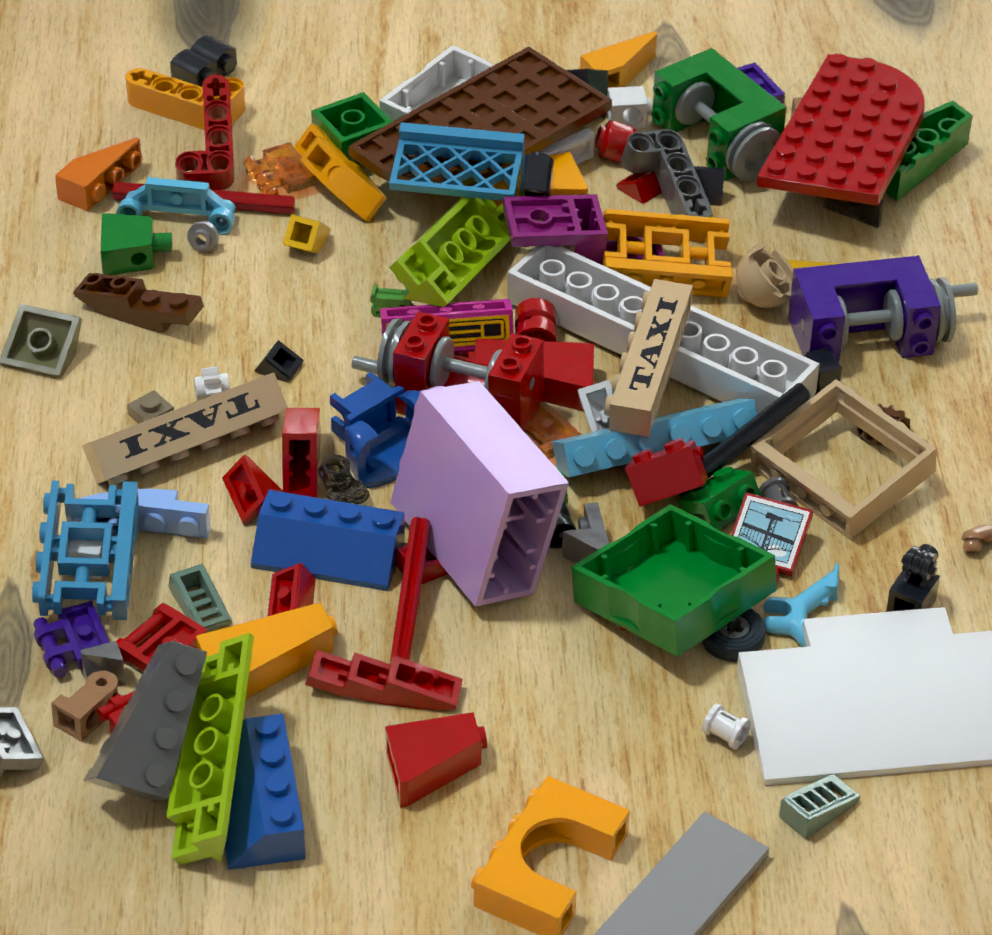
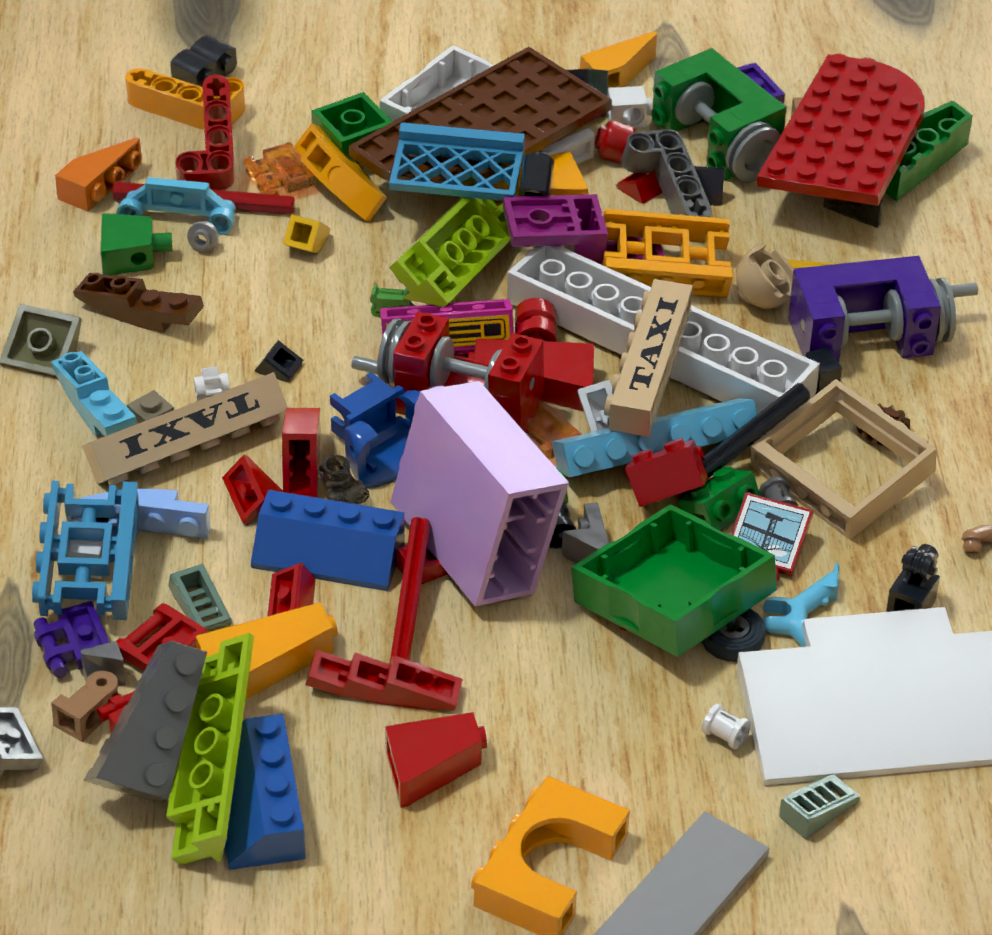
none -> medium azure slope [51,351,137,436]

